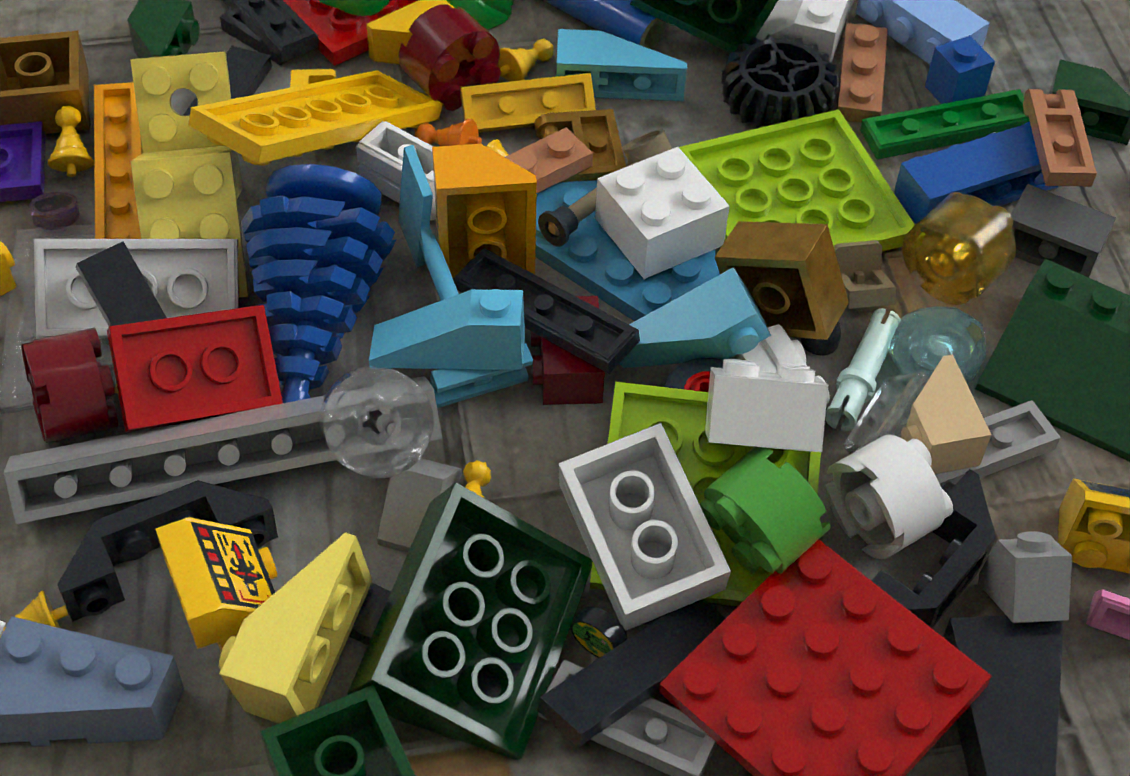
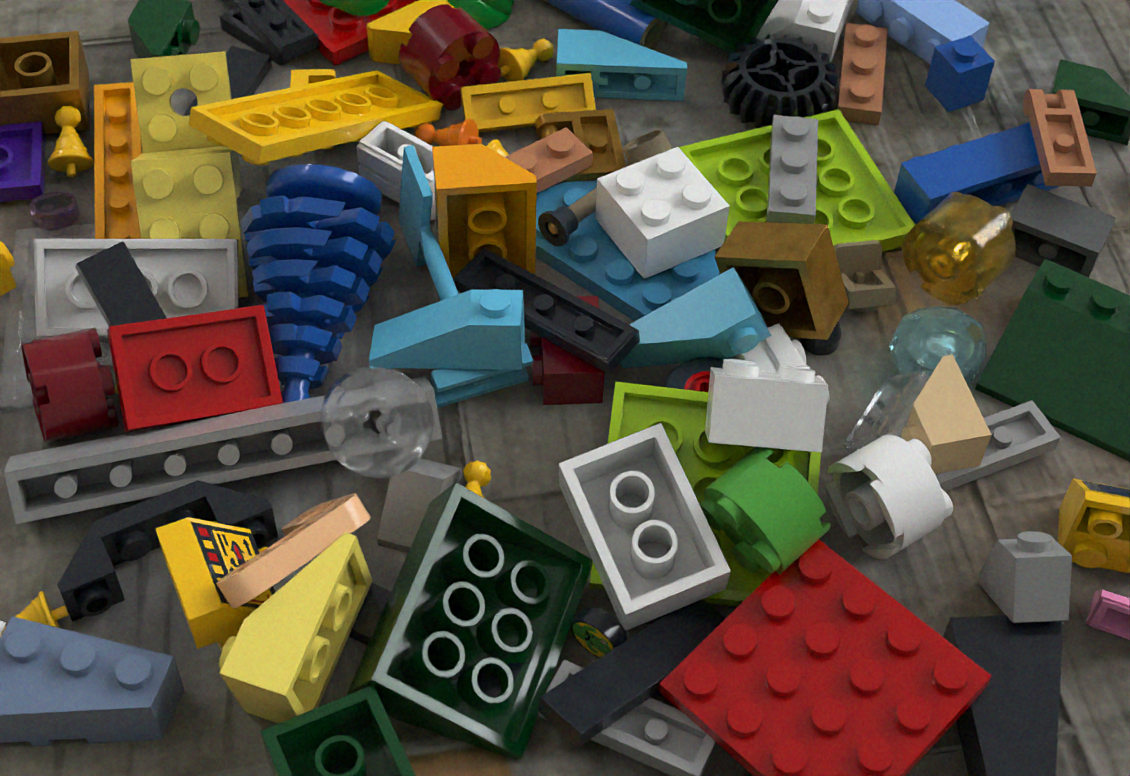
light aqua pin [825,308,902,432] -> none
green tile [860,89,1030,160] -> none
black slope [872,469,996,628] -> none
none -> light nougat beam [216,493,371,609]
none -> light grey plate [766,115,818,224]

